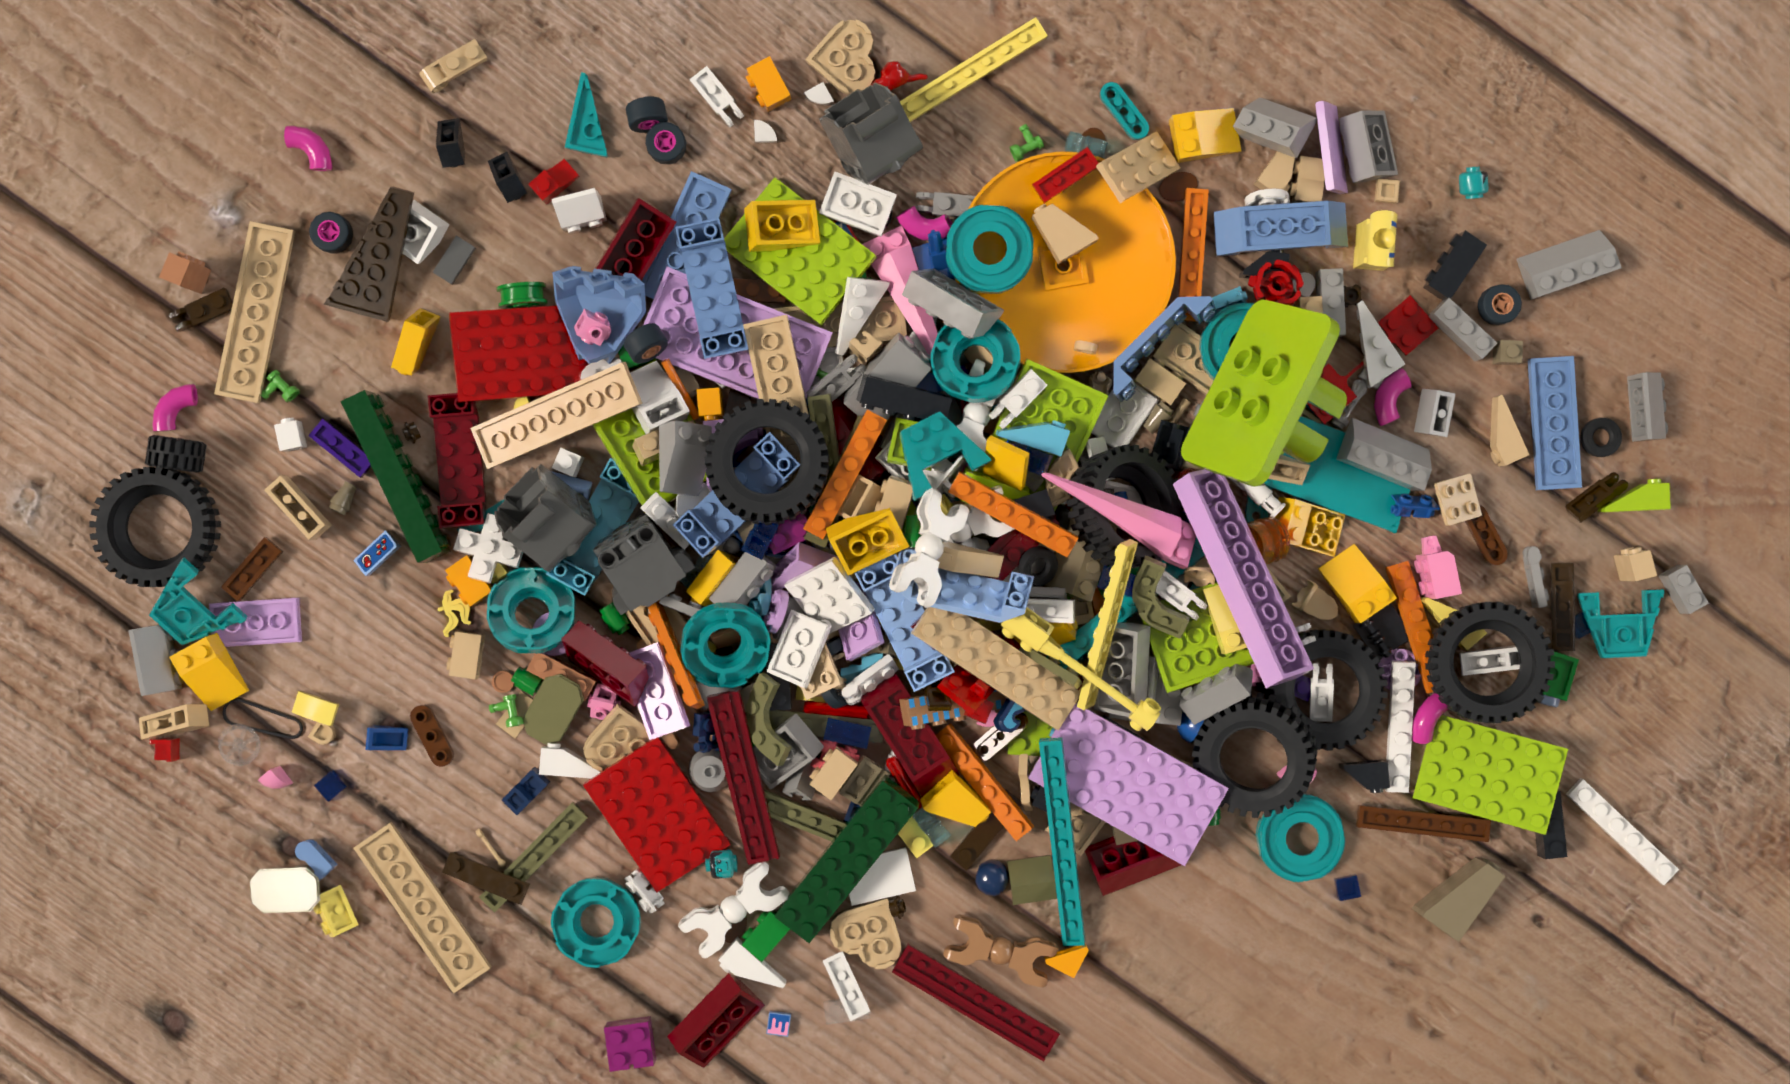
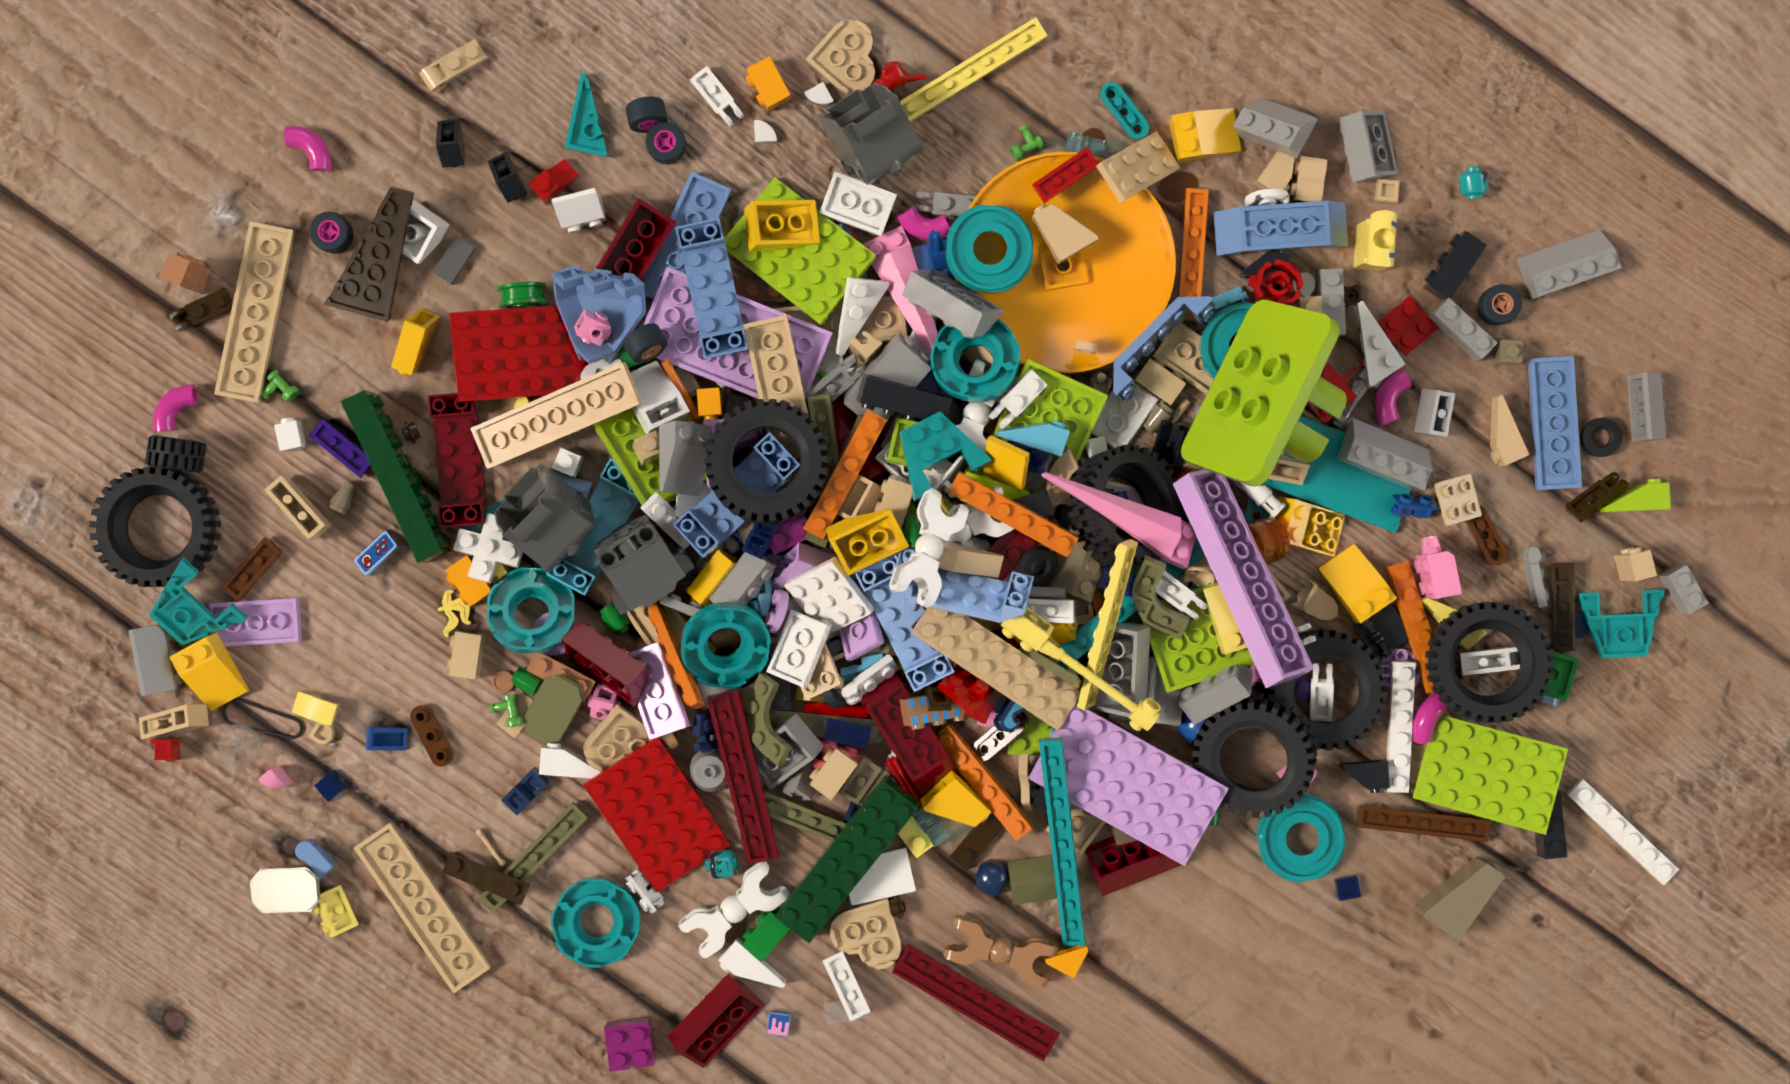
lavender tile [1315,101,1348,194] -> none

